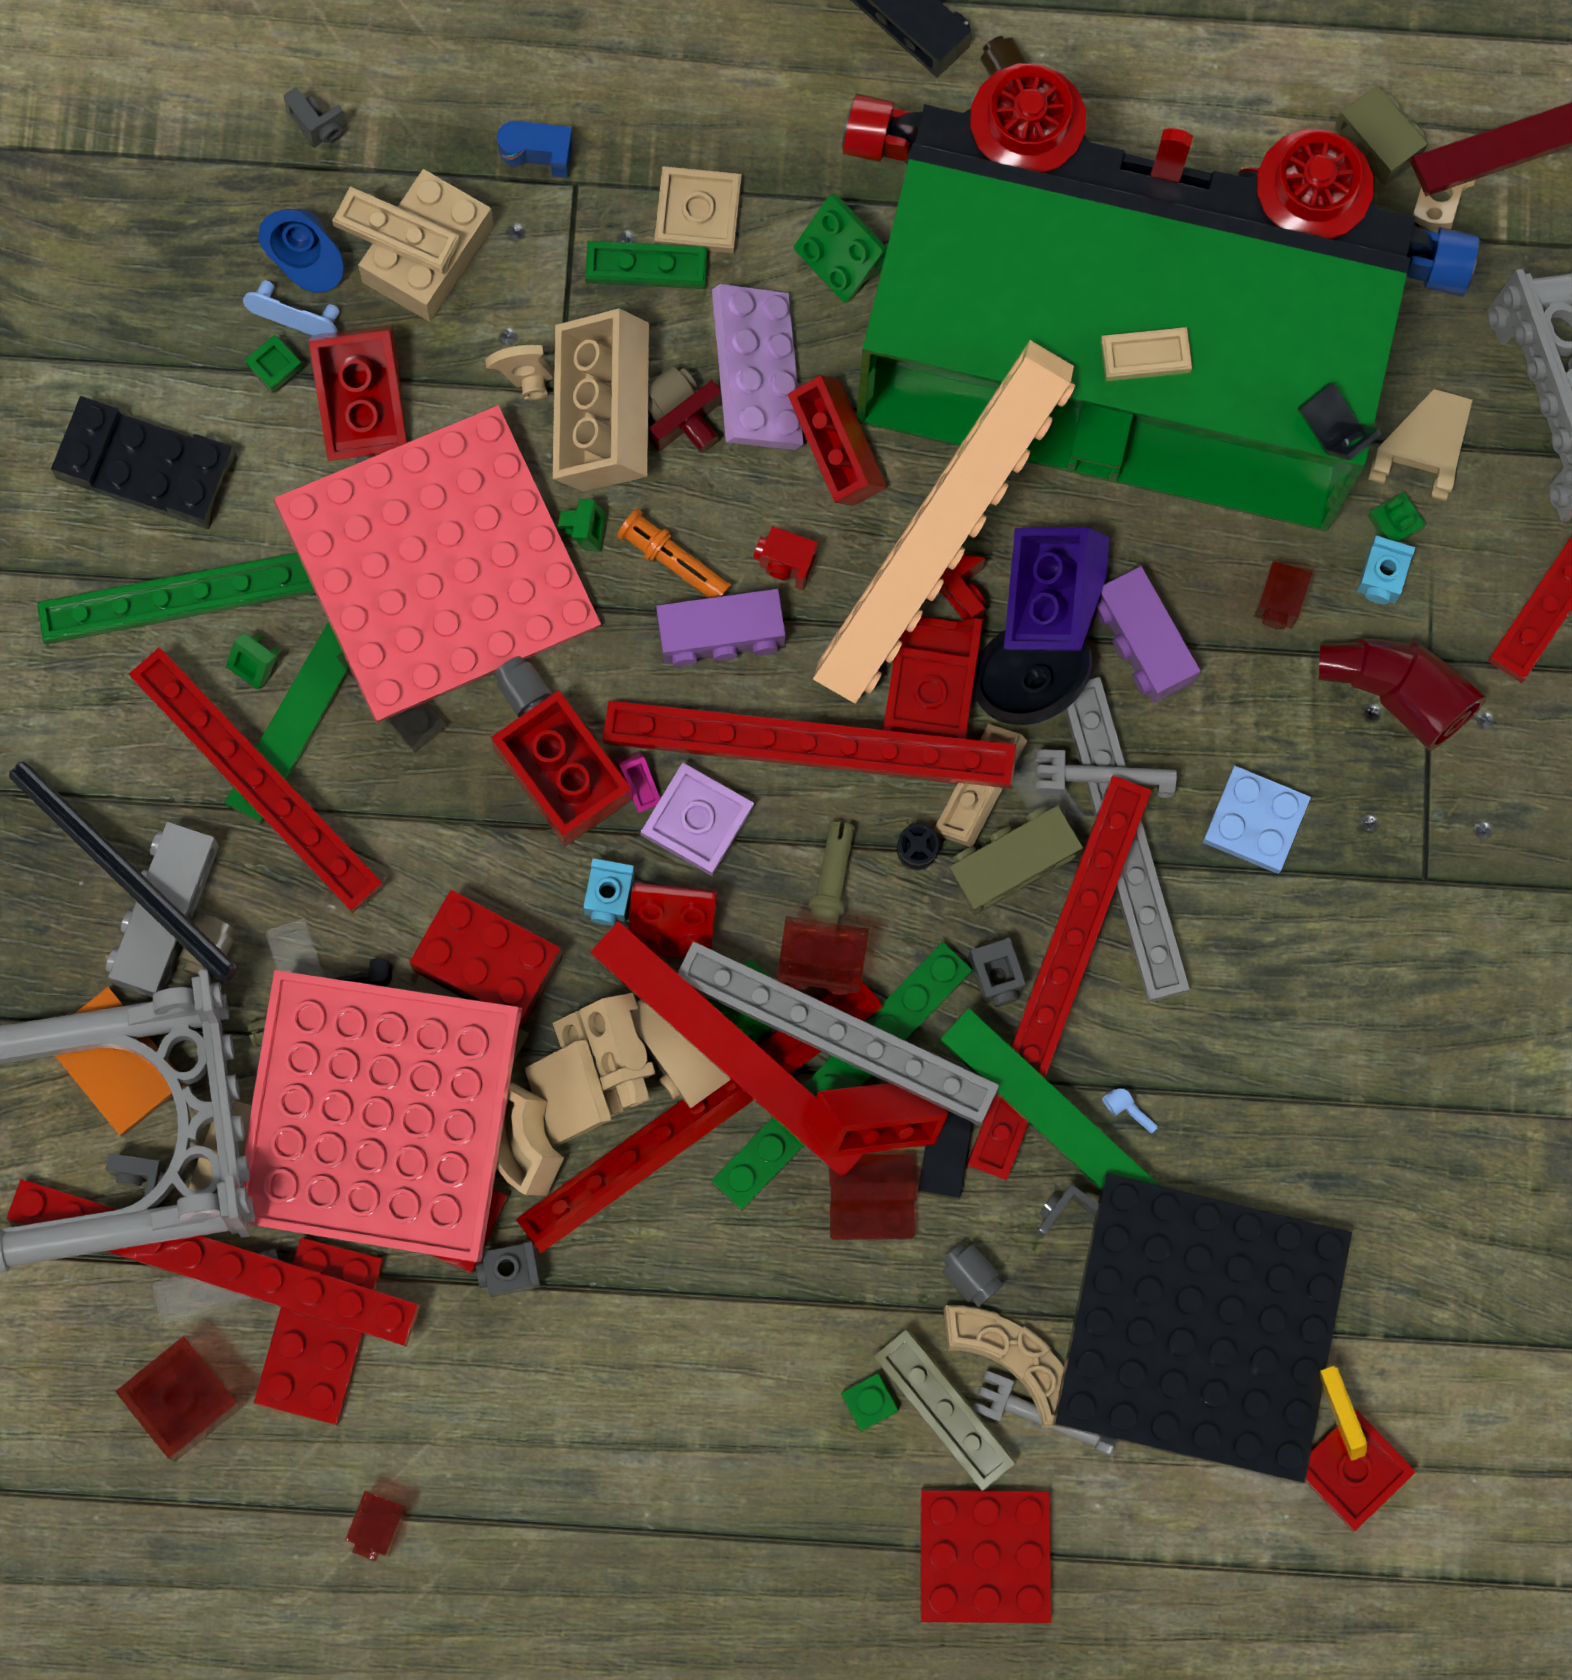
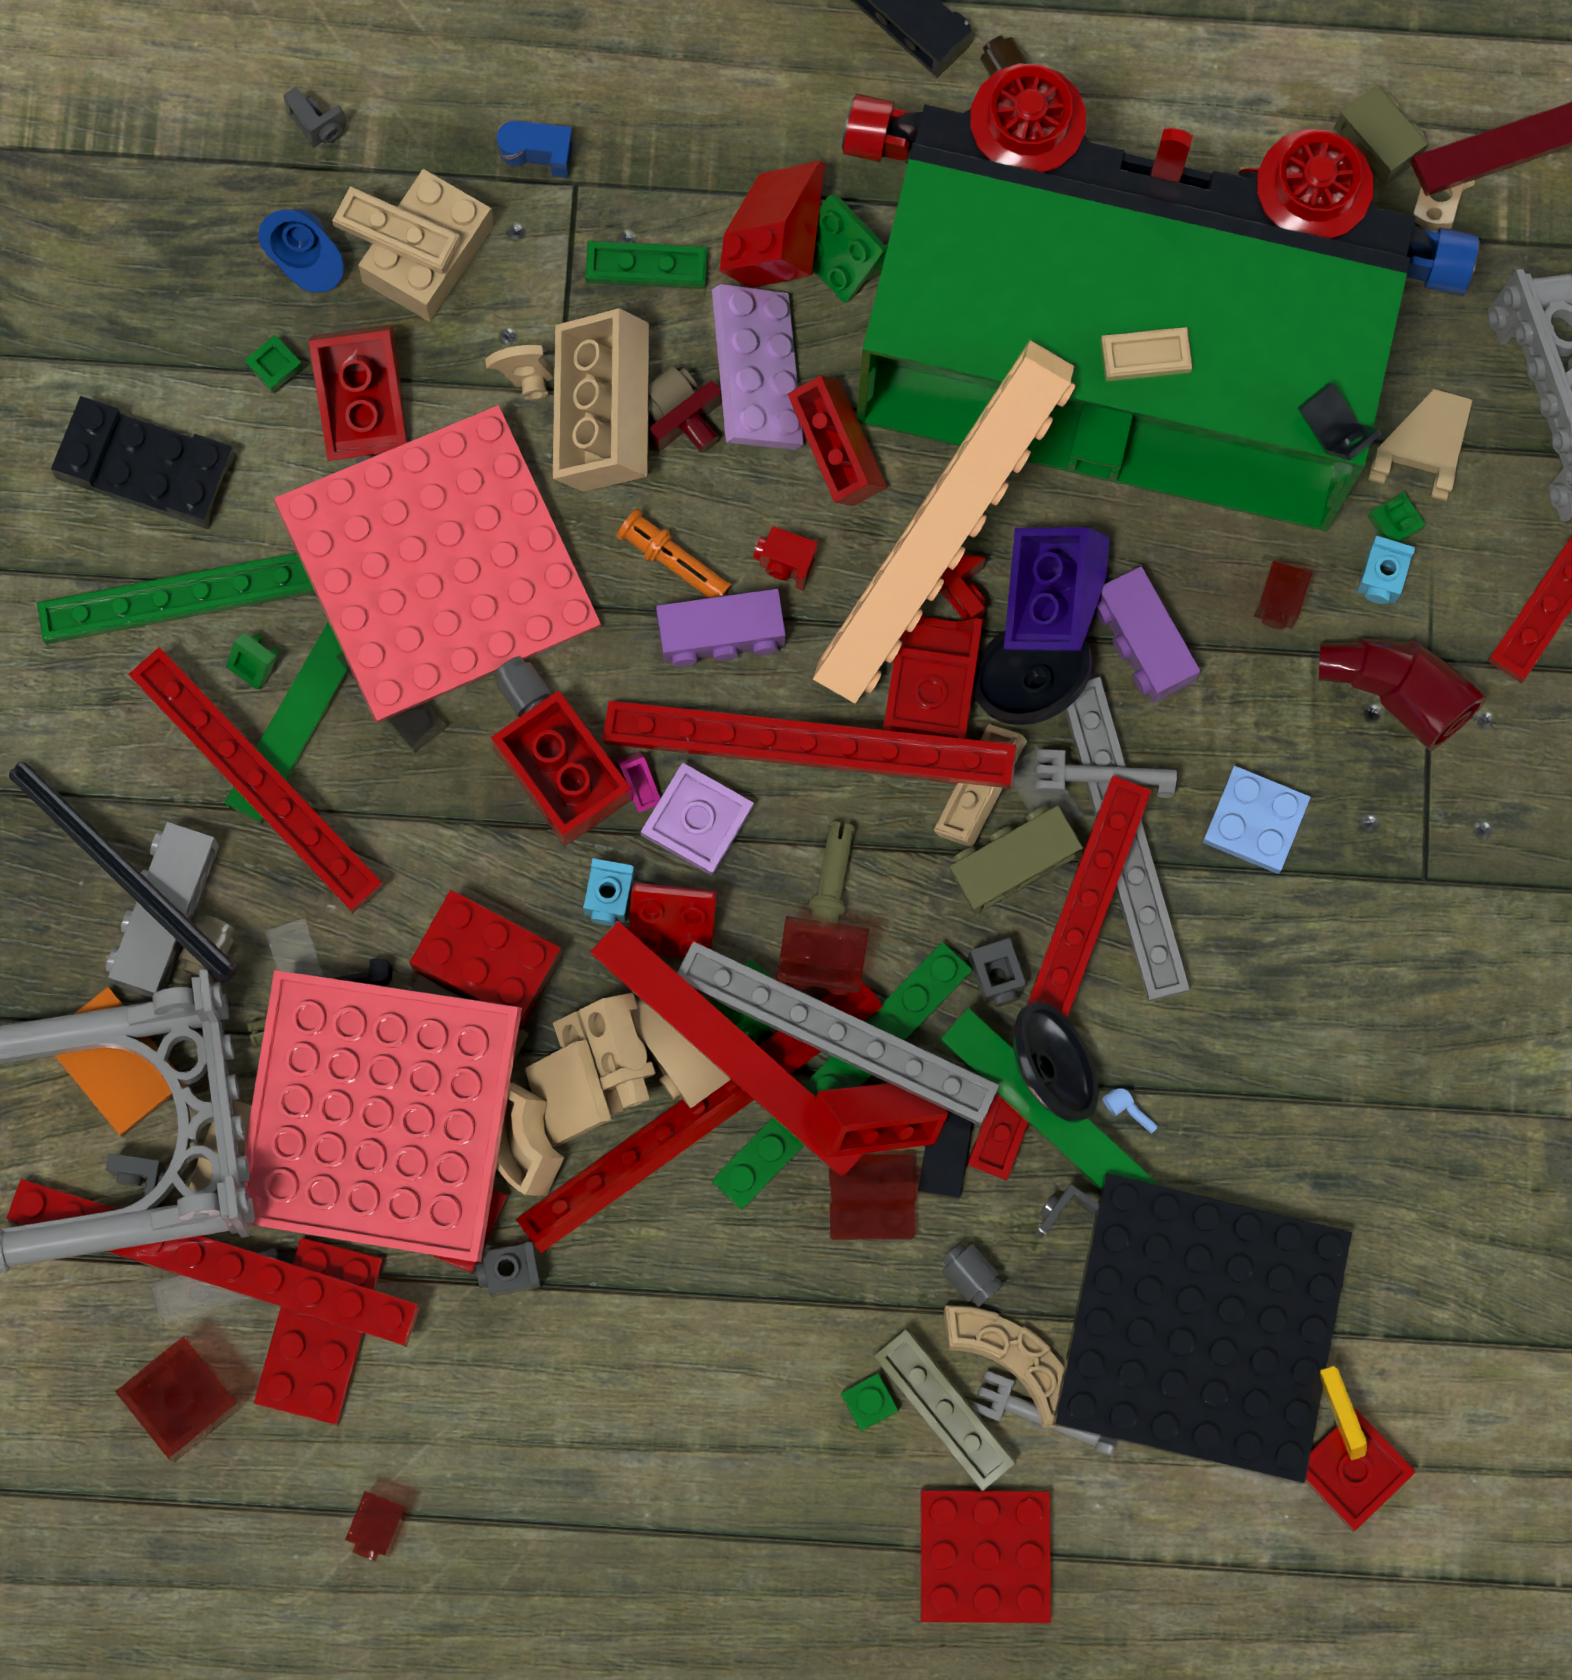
light blue piece [243,280,340,336] -> none
green tile [558,499,607,552] -> none
tan tile [654,166,741,253] -> none
black wheel [896,823,939,871] -> none
none -> red slope [719,161,825,288]
none -> black dish [1013,1001,1099,1123]

